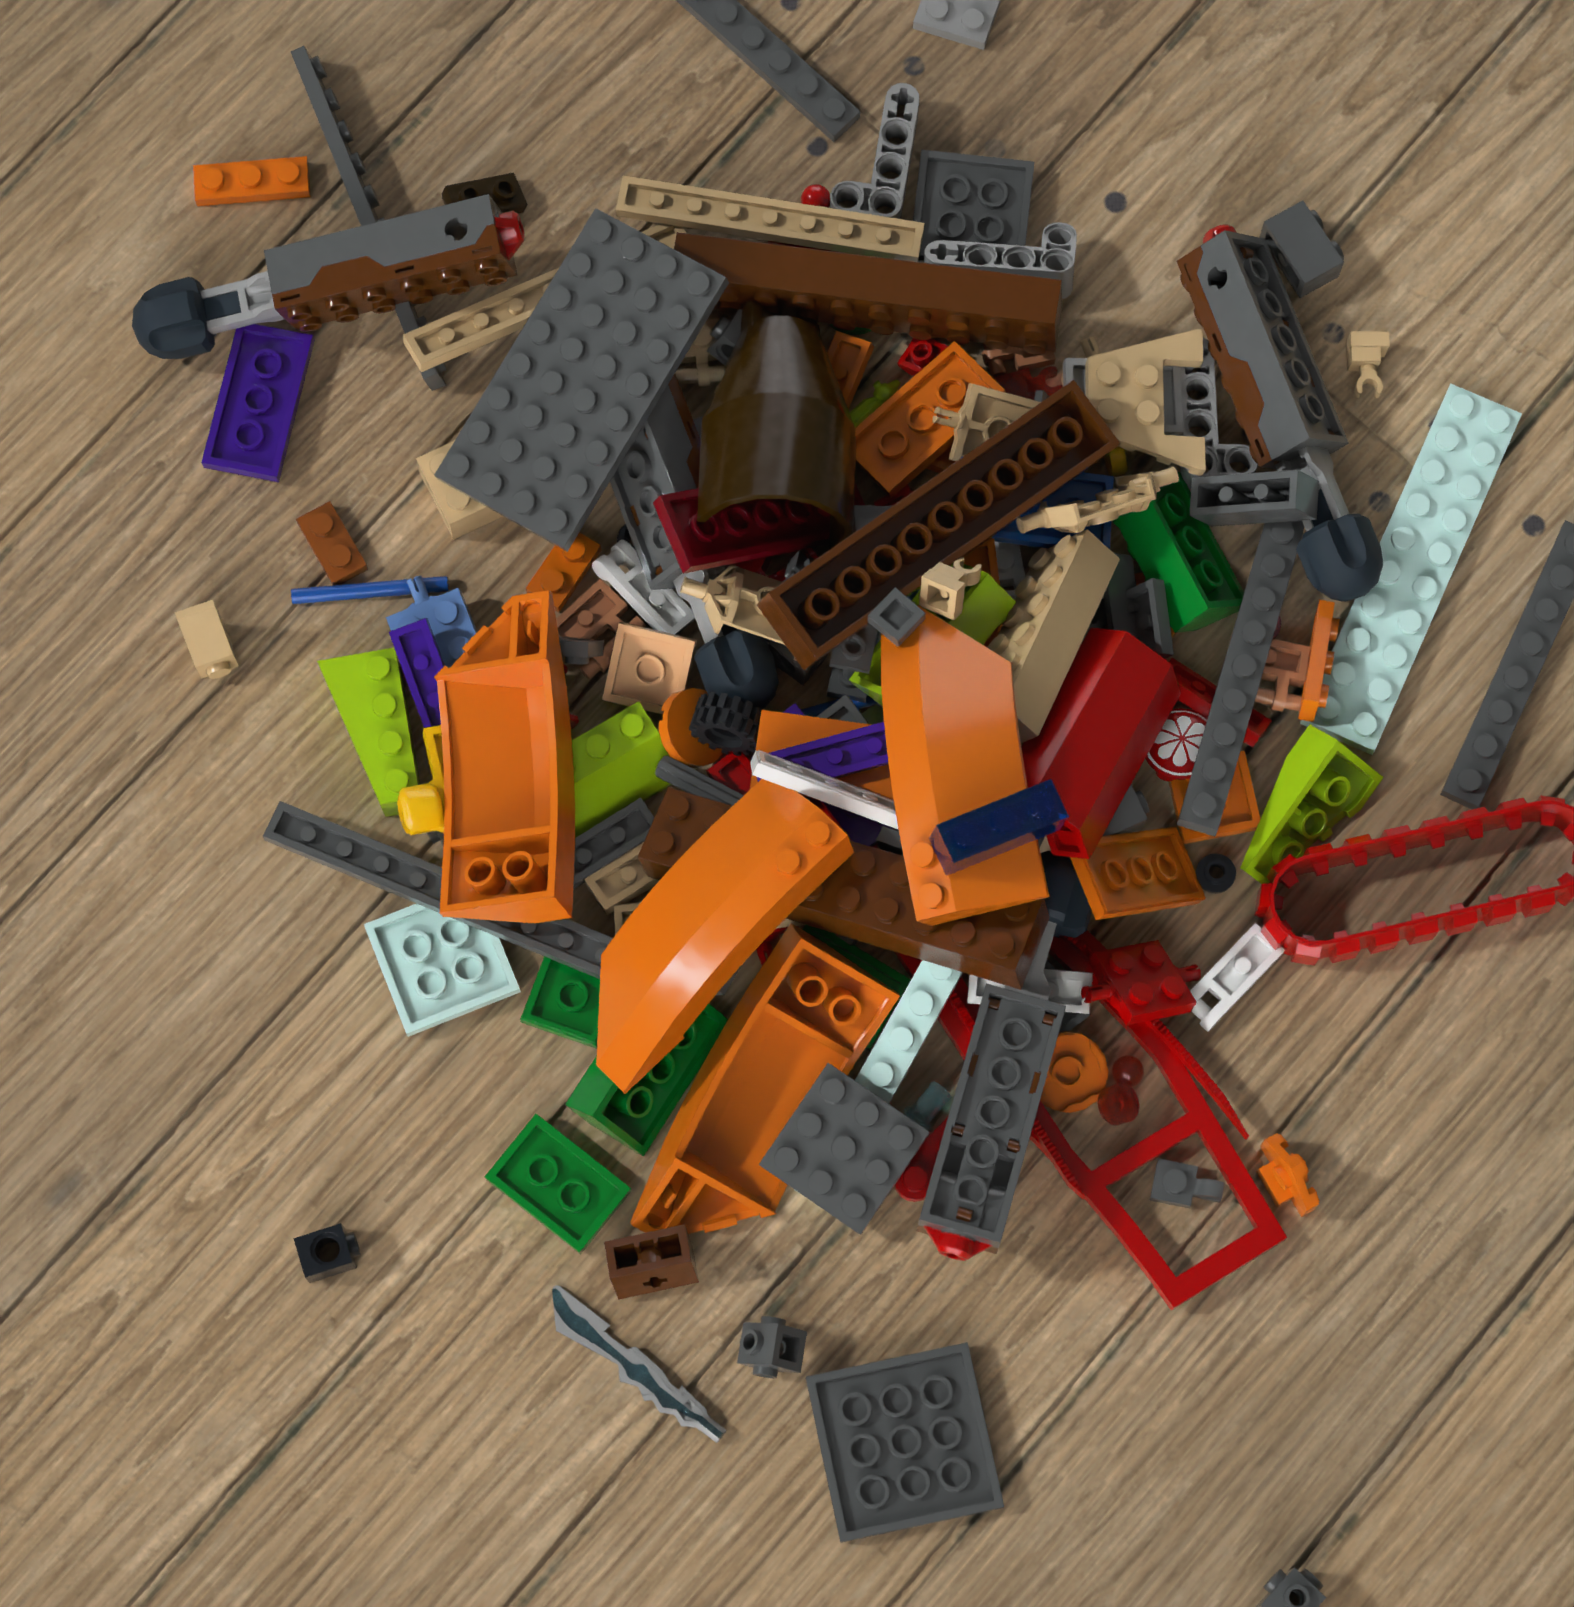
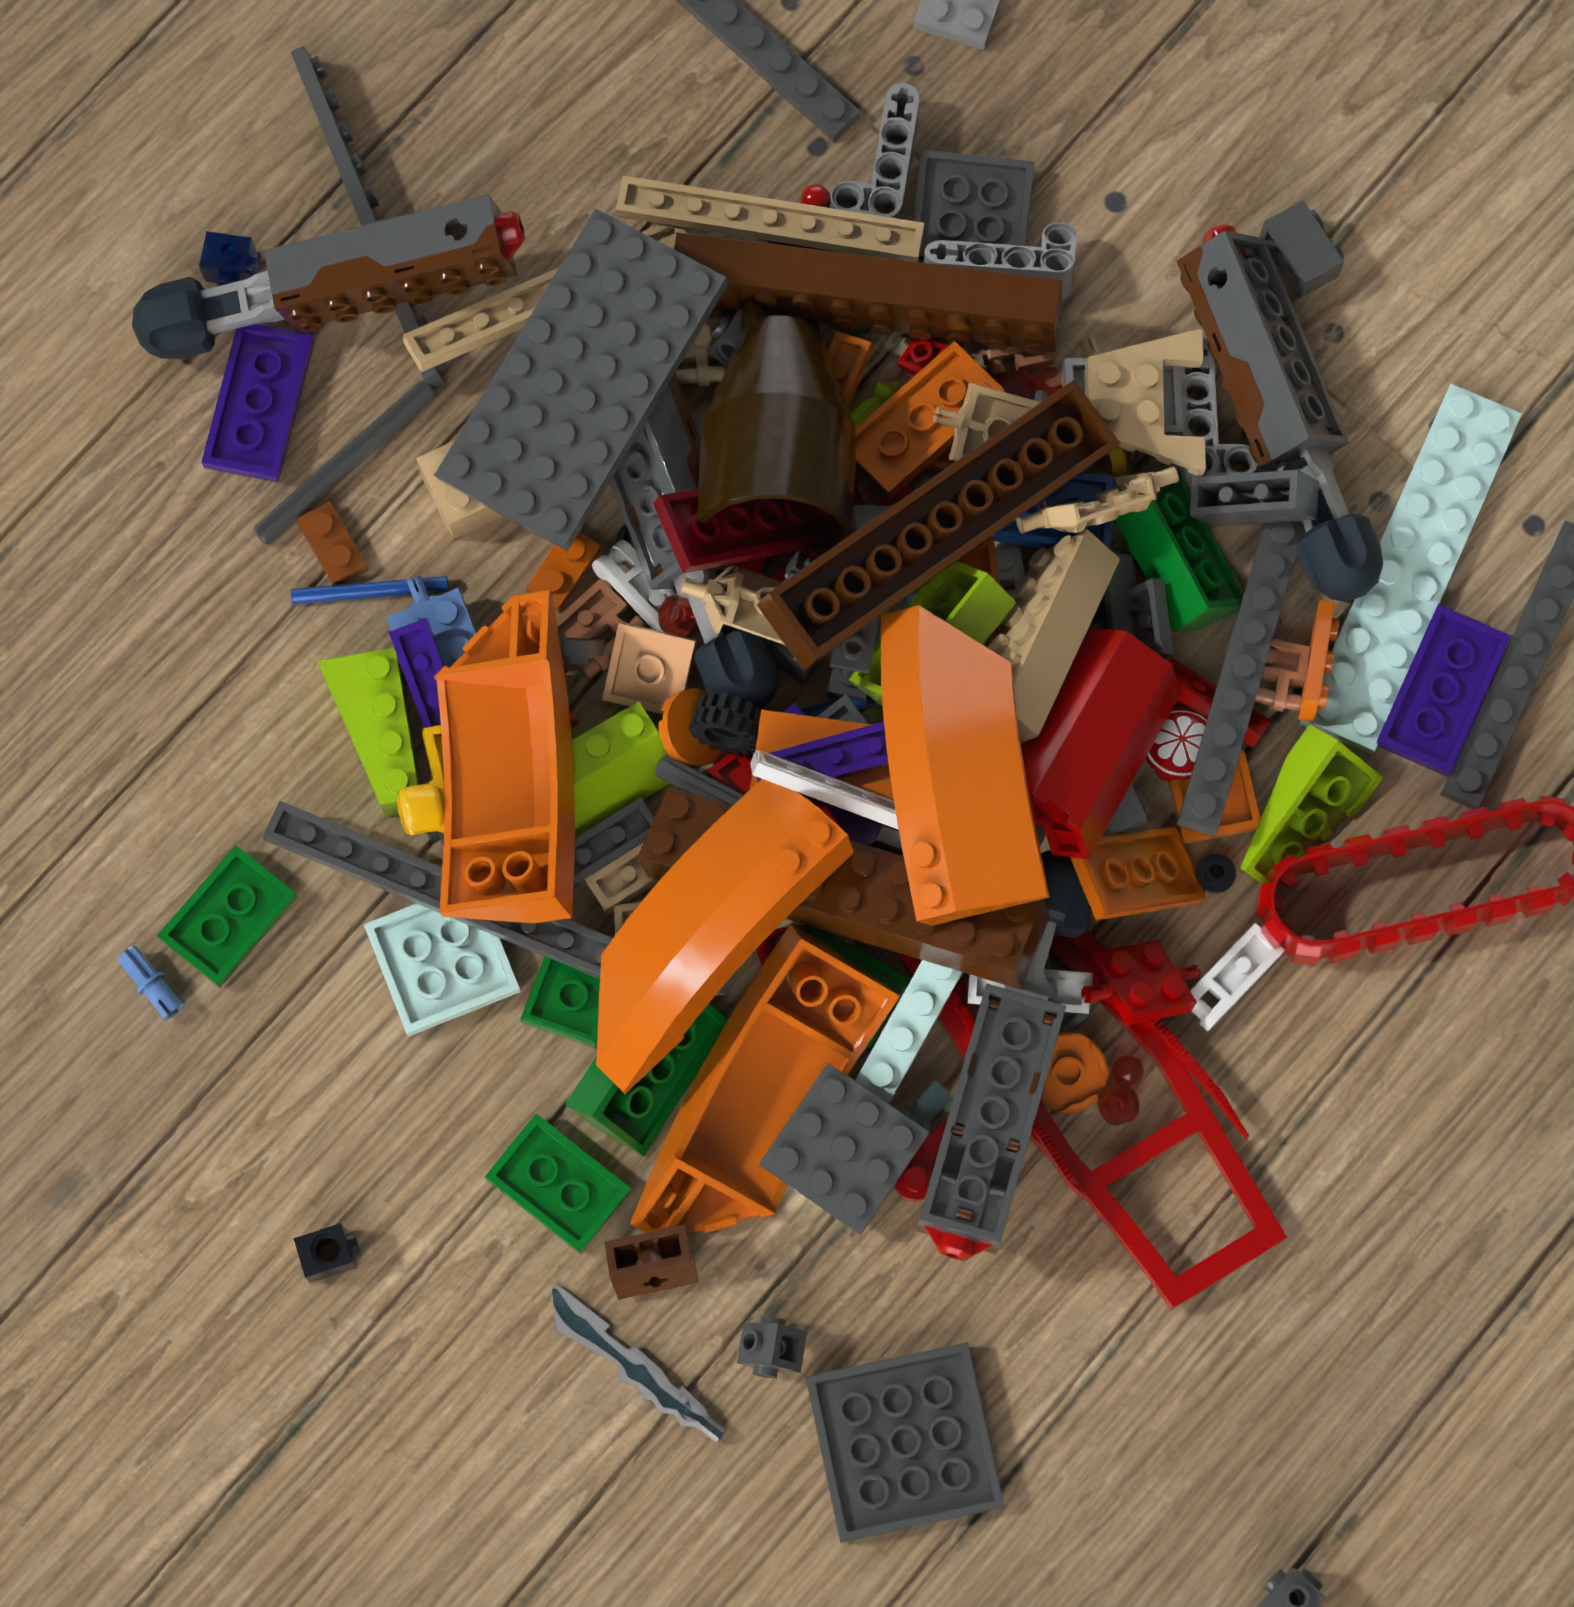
tan slope [175,600,239,679] -> none
orange plate [193,156,311,206] -> none
dark brown plate [442,172,528,214] -> none
dark grey plate [868,588,926,647] -> none
tan piece [919,557,982,620] -> none
clear blue brick [929,779,1069,876] -> none
dark grey plate [1150,1158,1225,1209] -> none
orange plate [1256,1133,1320,1217] -> none
tan piece [1346,331,1390,398] -> none
none -> medium blue axle [118,946,185,1021]
none -> green plate [157,845,298,988]
none -> clear blue brick [199,231,261,286]
none -> dark grey axle [253,380,435,545]
none -> clear red plate [658,595,698,637]
none -> dark purple plate [1376,604,1511,777]

